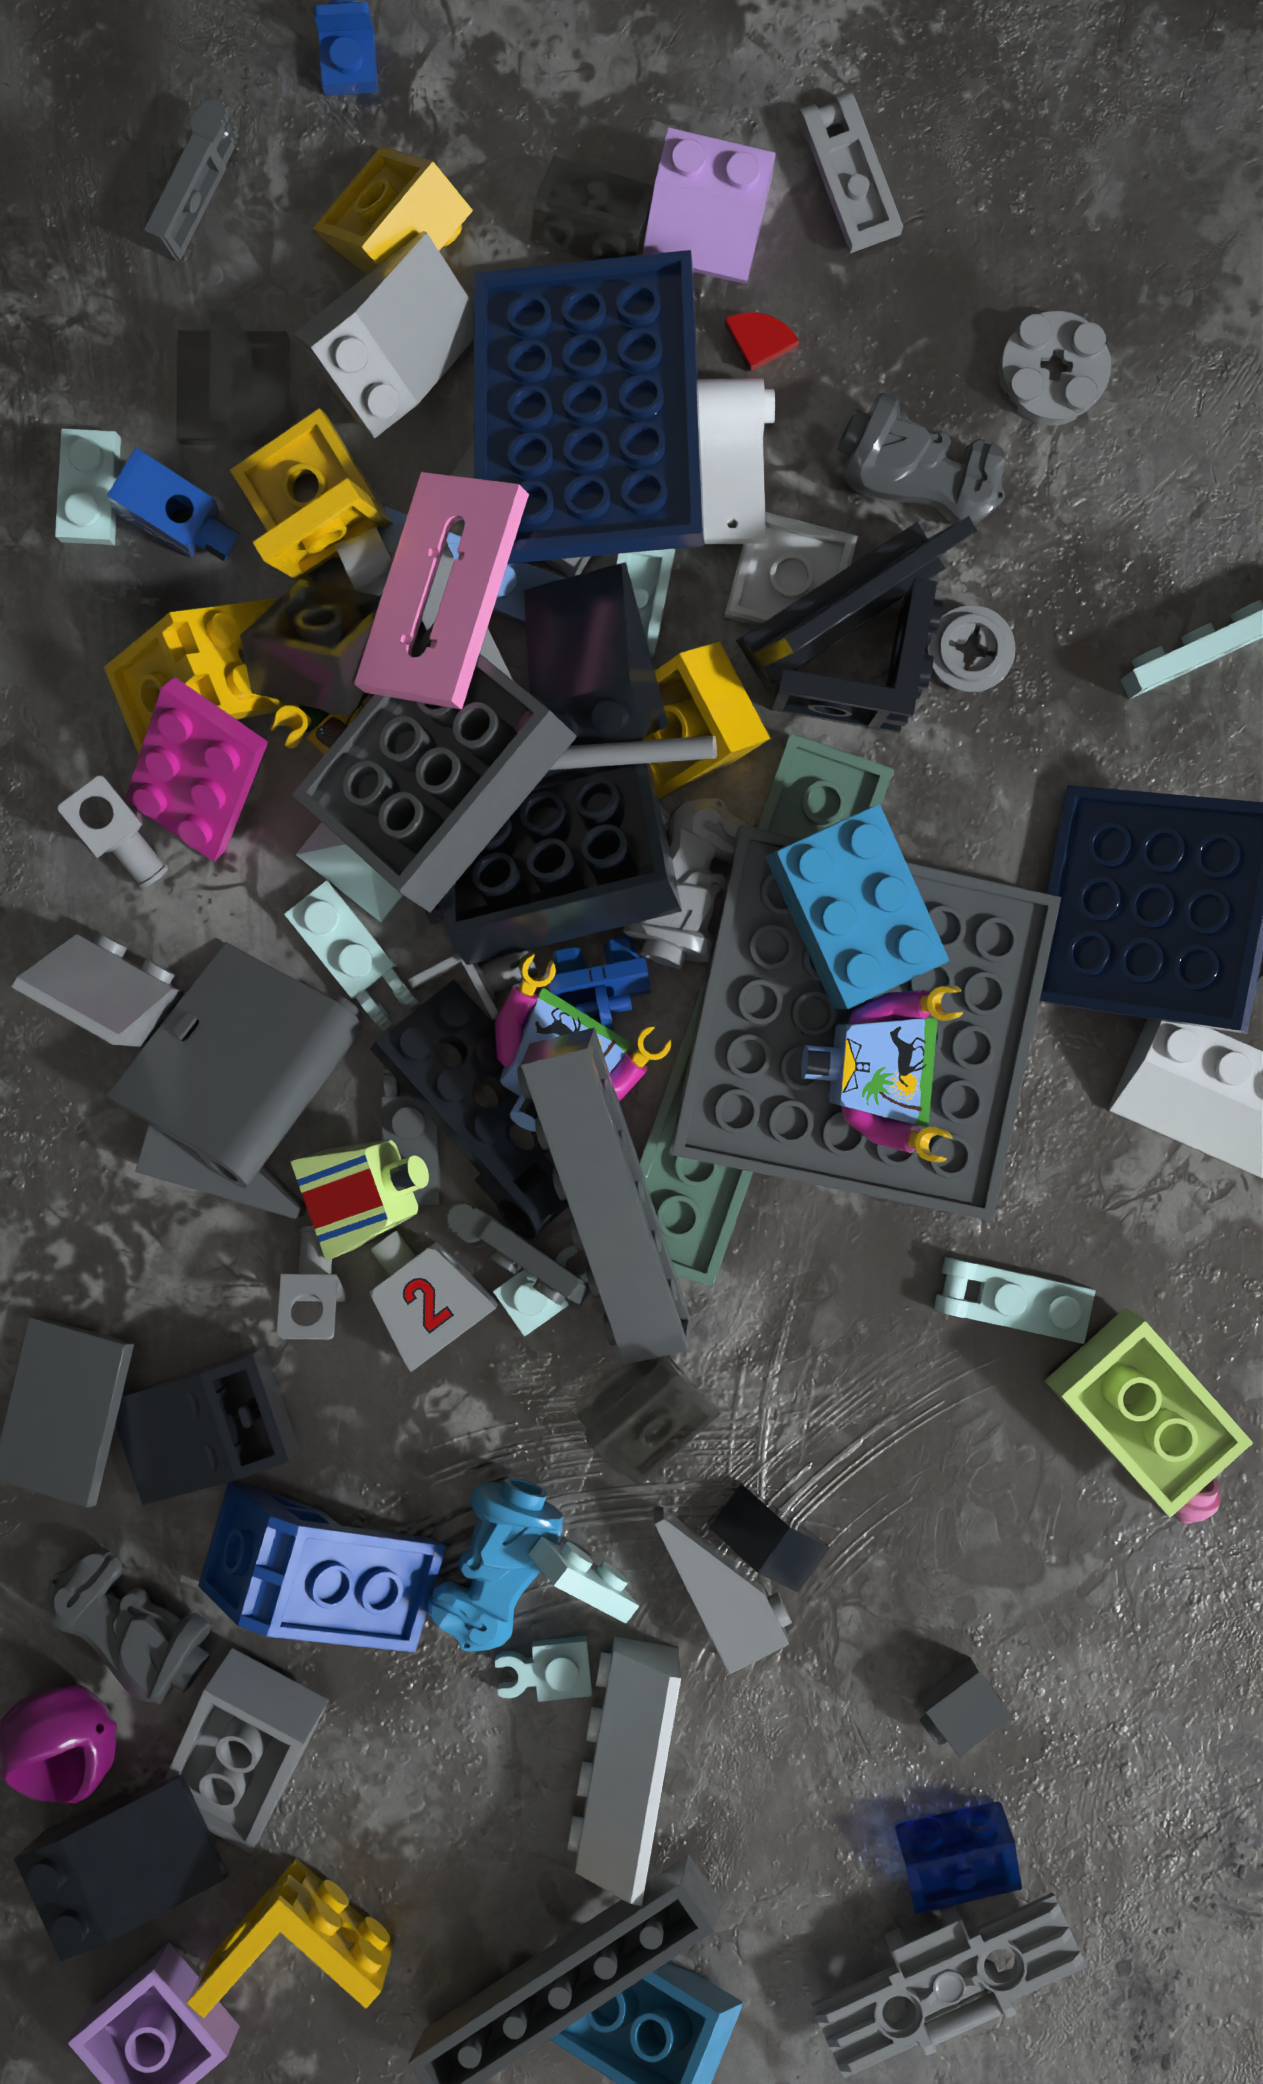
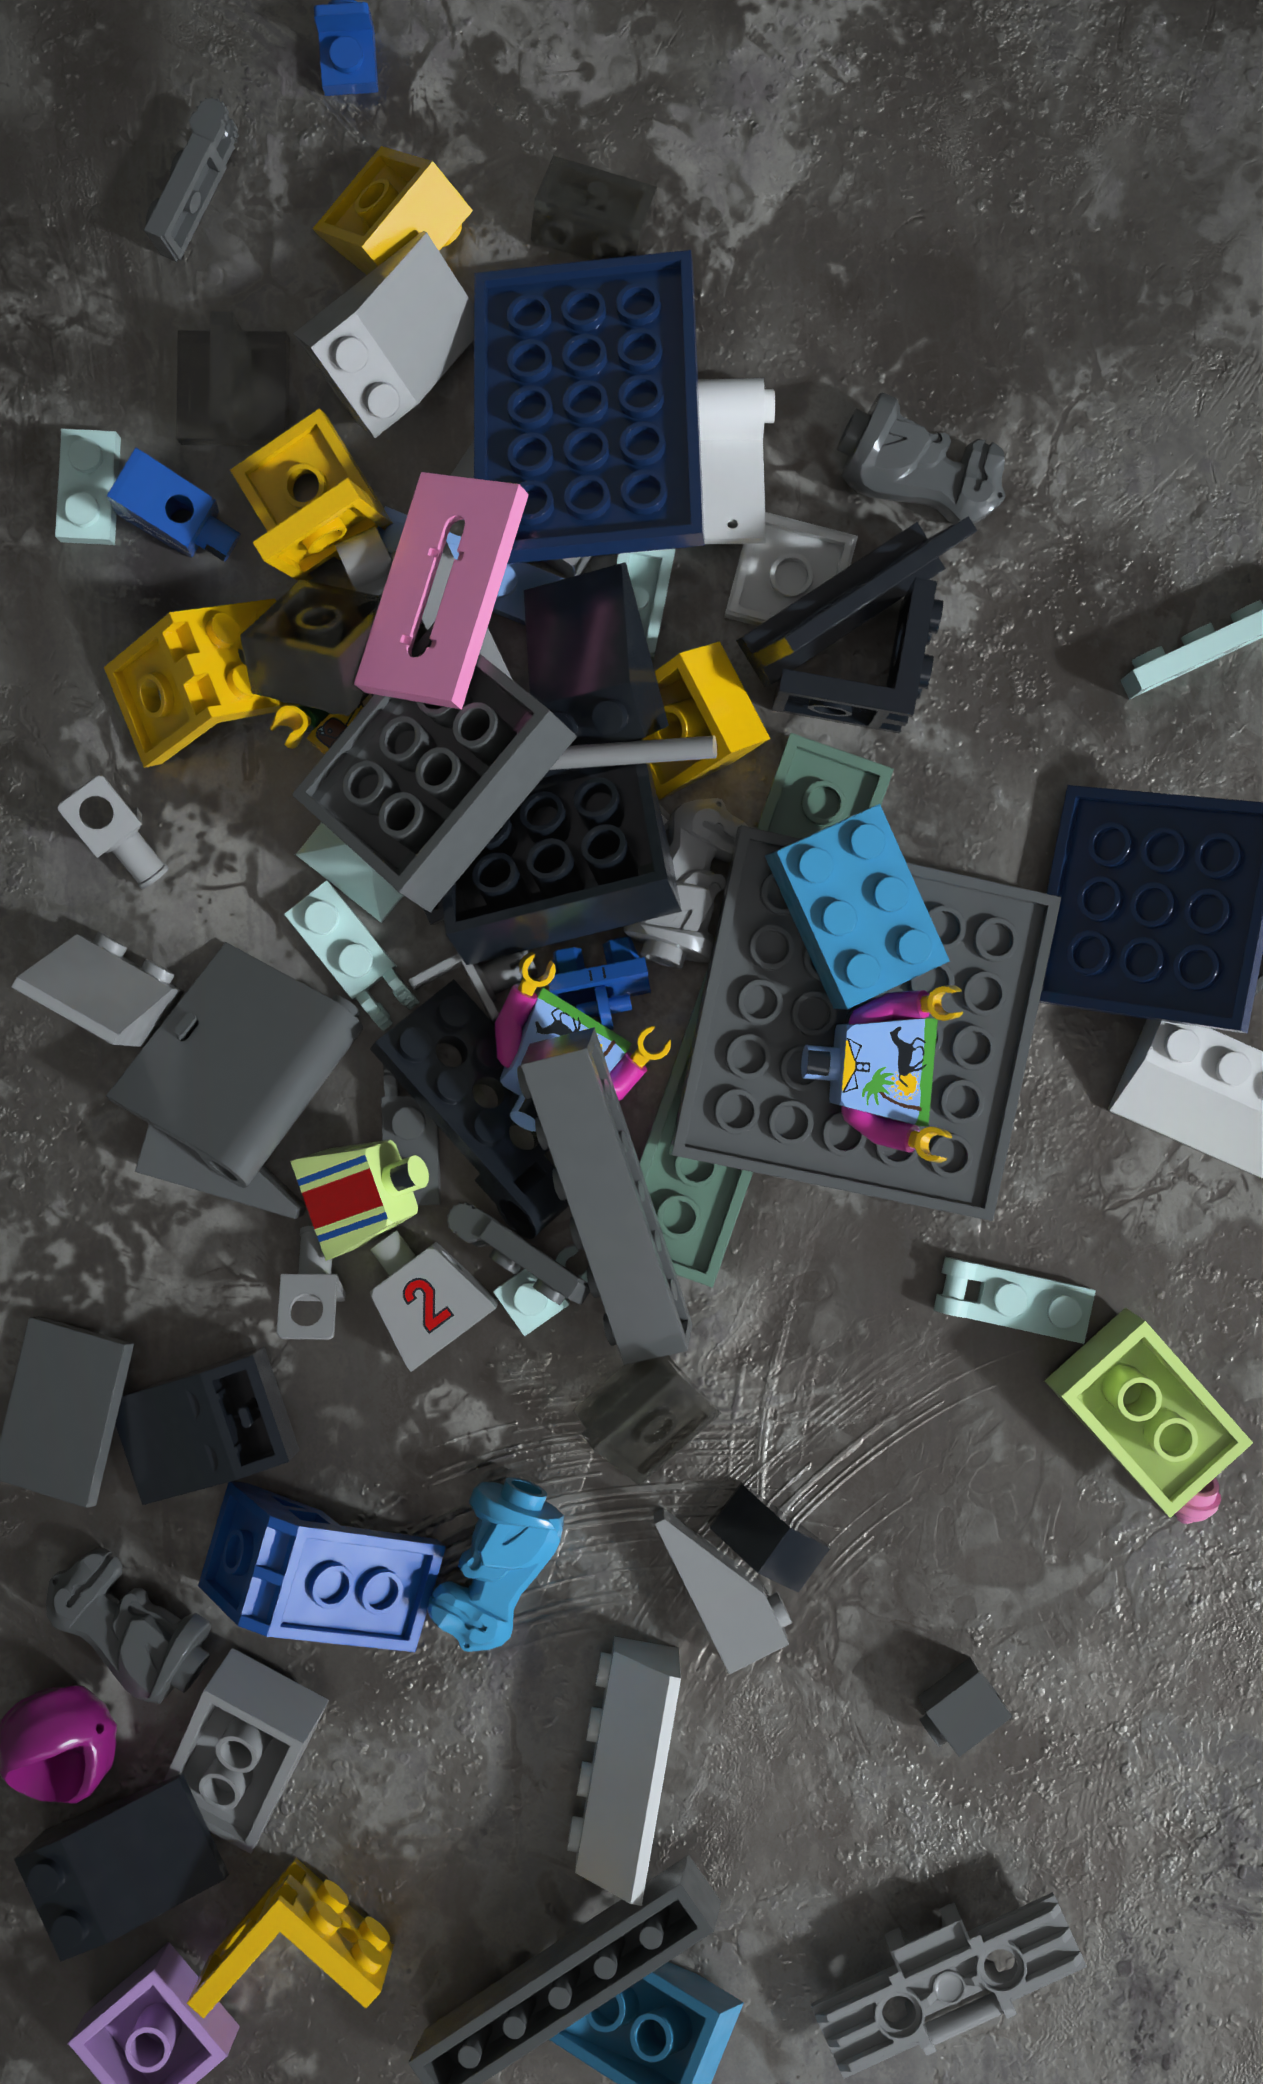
dark pink plate [125,677,268,862] -> none
light aqua plate [495,1635,593,1702] -> none
light aqua plate [528,1537,639,1623] -> none
lavender slope [642,127,776,285] -> none
red tile [725,312,799,372] -> none
light grey plate [797,90,903,254] -> none
clear blue bracket [895,1801,1023,1914] -> none
light grey gear [928,605,1015,693] -> none
light grey plate [999,311,1111,426] -> none

